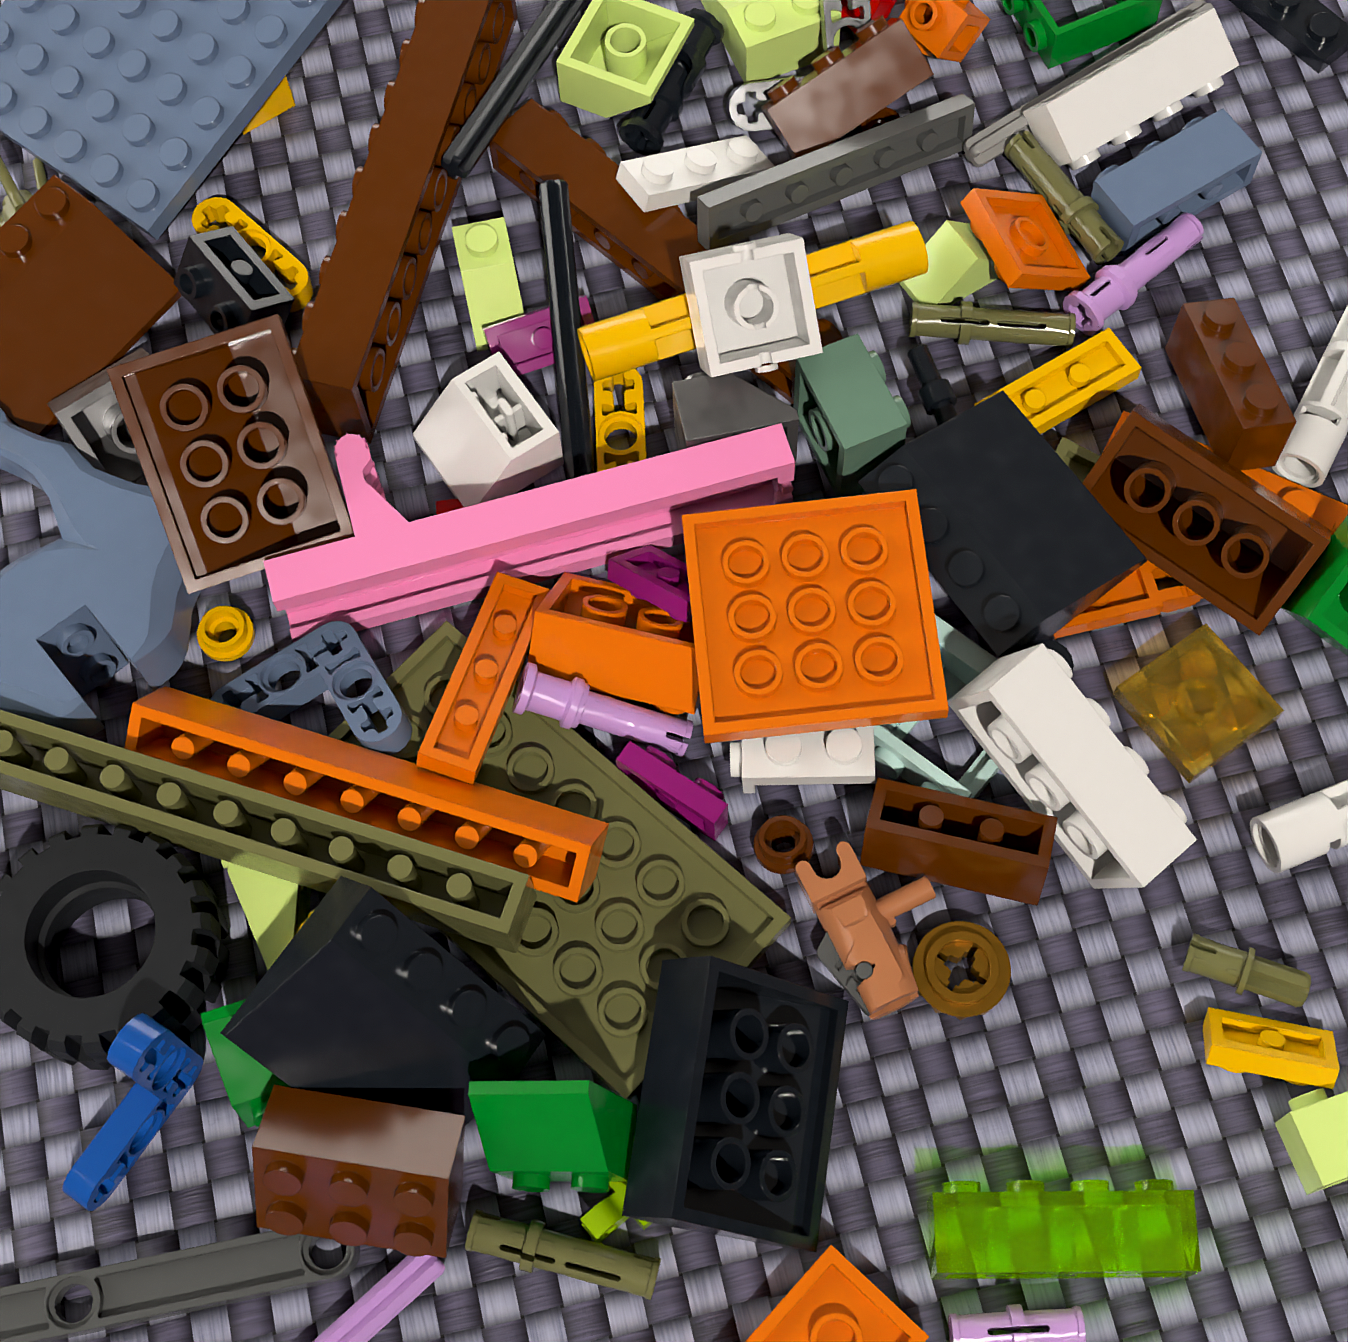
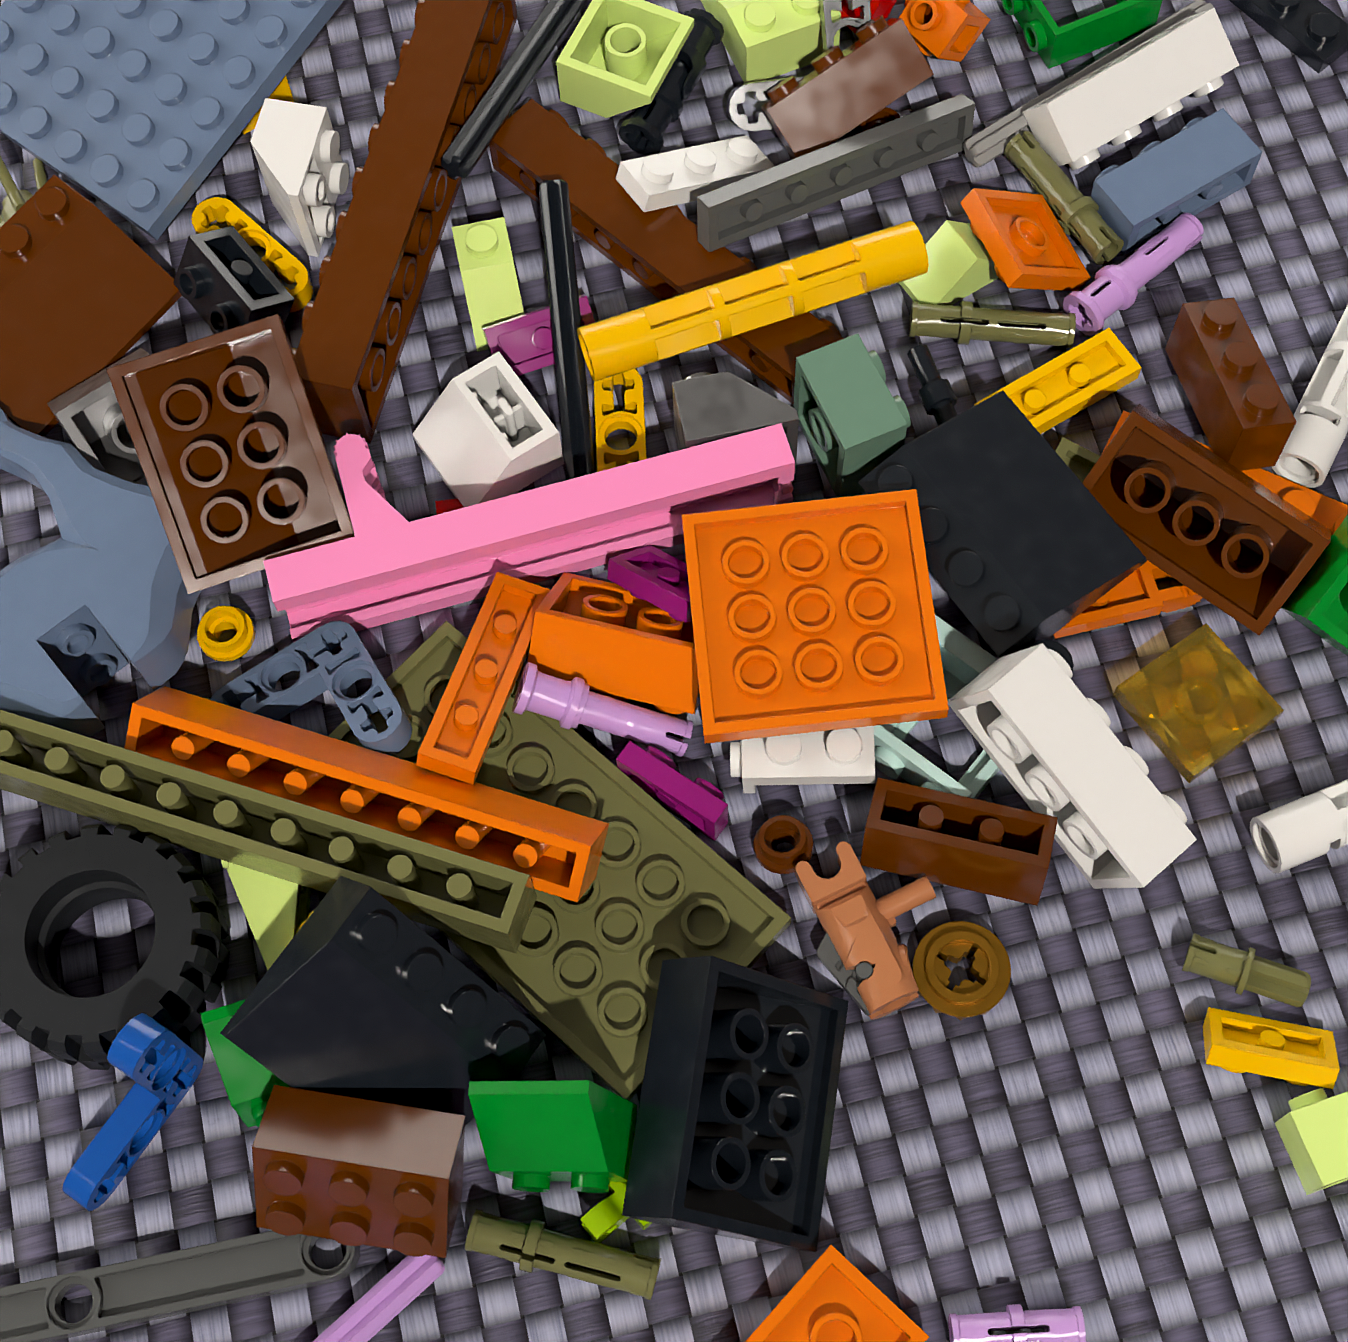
white brick [679,233,823,377] -> none
clear neon green brick [927,1179,1201,1280] -> none
none -> white slope [250,98,349,257]

